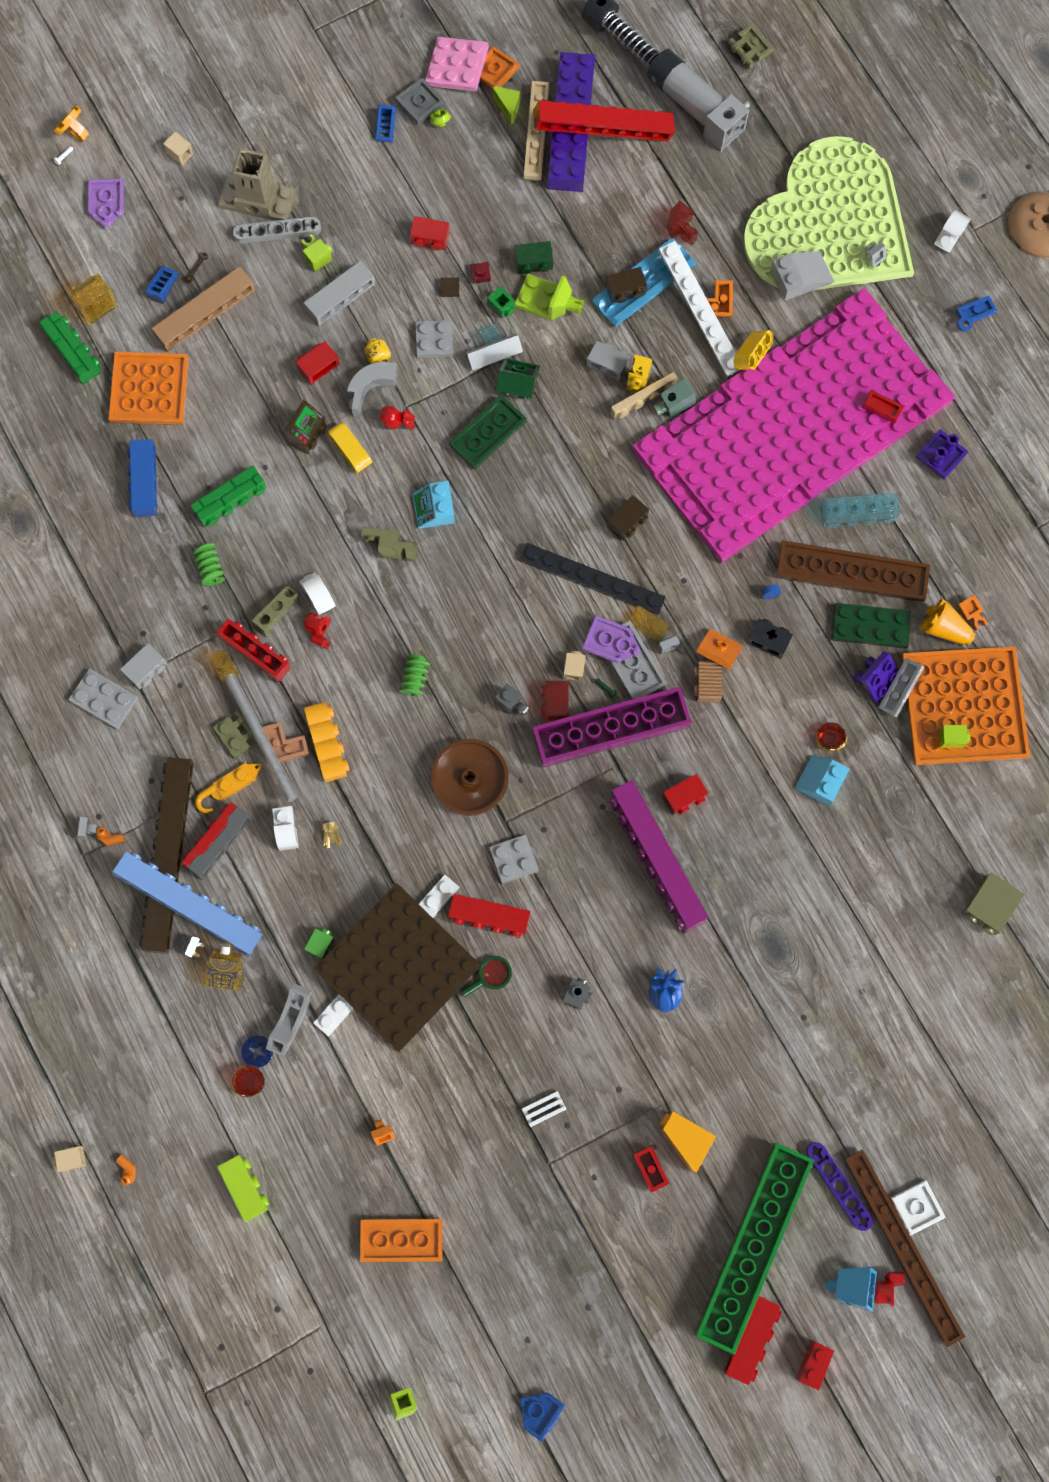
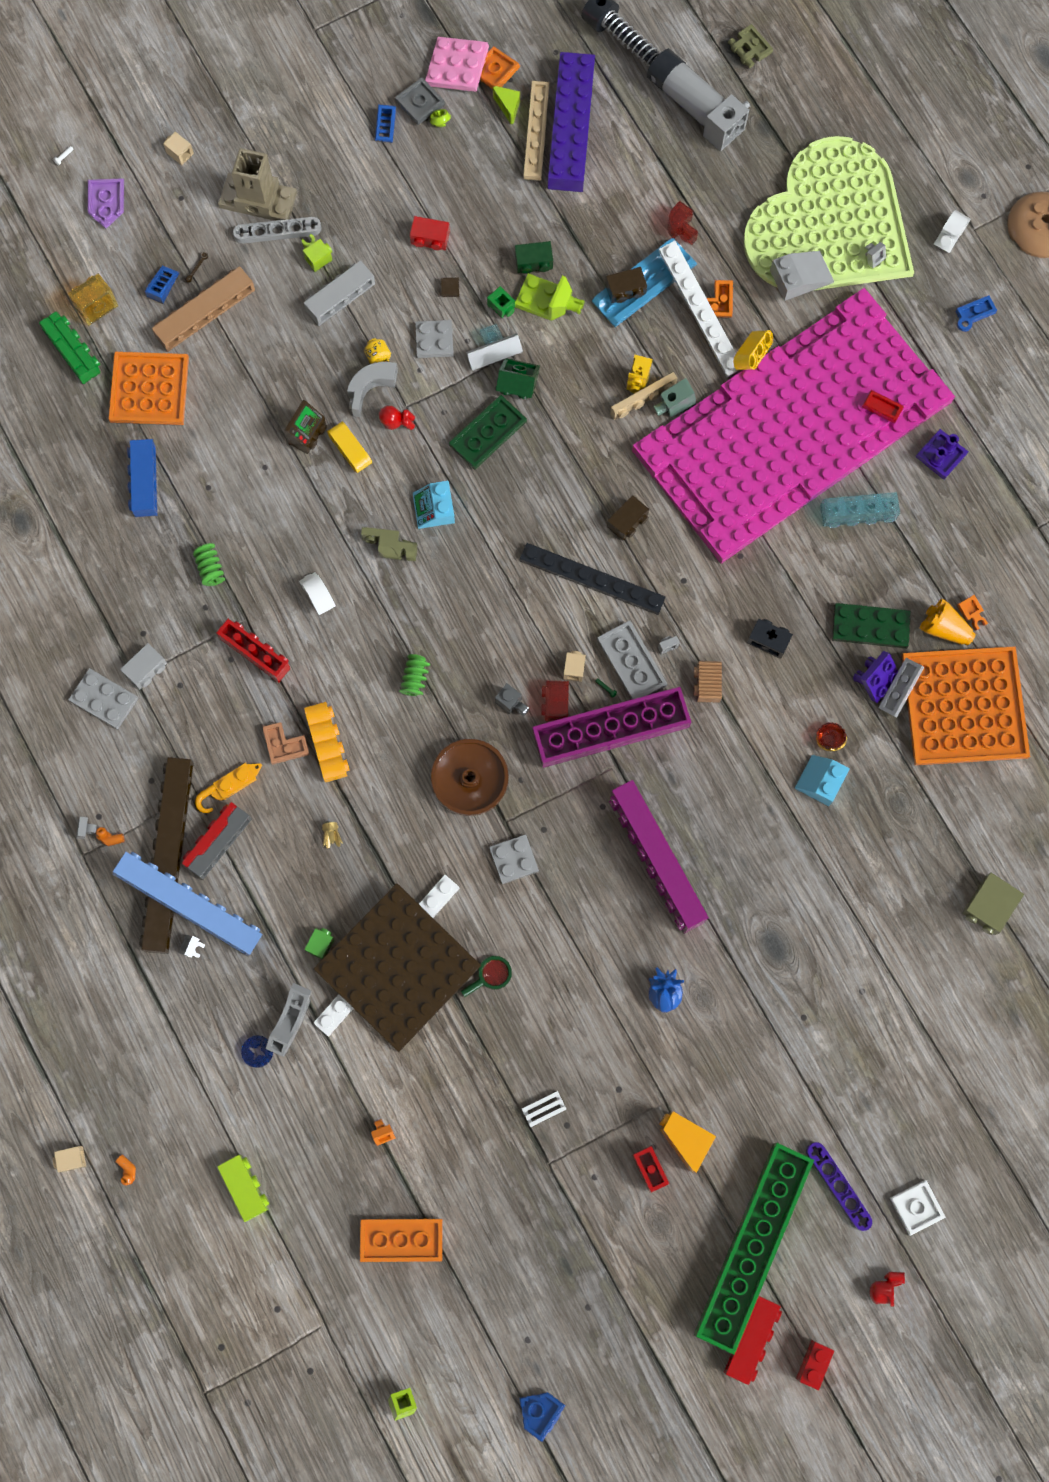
light orange tile [53,105,89,142] -> none
green brick [190,465,267,528] -> none
clear yellow torso [202,942,244,991] -> none
flat silver piece [211,650,298,802] -> none
olive plate [213,709,257,759] -> none
clear red hair [231,1065,265,1097] -> none
olive leg [251,586,300,637] -> none
white brick [272,806,299,851] -> none
red piece [296,341,340,385] -> none
red piece [303,612,331,649] -> none
red brick [448,894,531,938] -> none
dark red plate [471,262,491,284] -> none
red brick [533,100,675,142] -> none
dark grey brick [562,978,592,1010] -> none
medium lavender tile [581,615,641,663] -> none
light grey brick [587,341,630,381] -> none
clear yellow plate [628,605,670,642] -> none
red brick [662,774,709,815] -> none
orange plate [696,628,743,670] -> none
blue tile [761,585,781,599] -> none
reddish brown plate [776,540,930,602] -> none
dark azure torso [826,1267,877,1312] -> none
reddish brown plate [844,1150,965,1347] -> none
lime brick [939,725,970,748] -> none

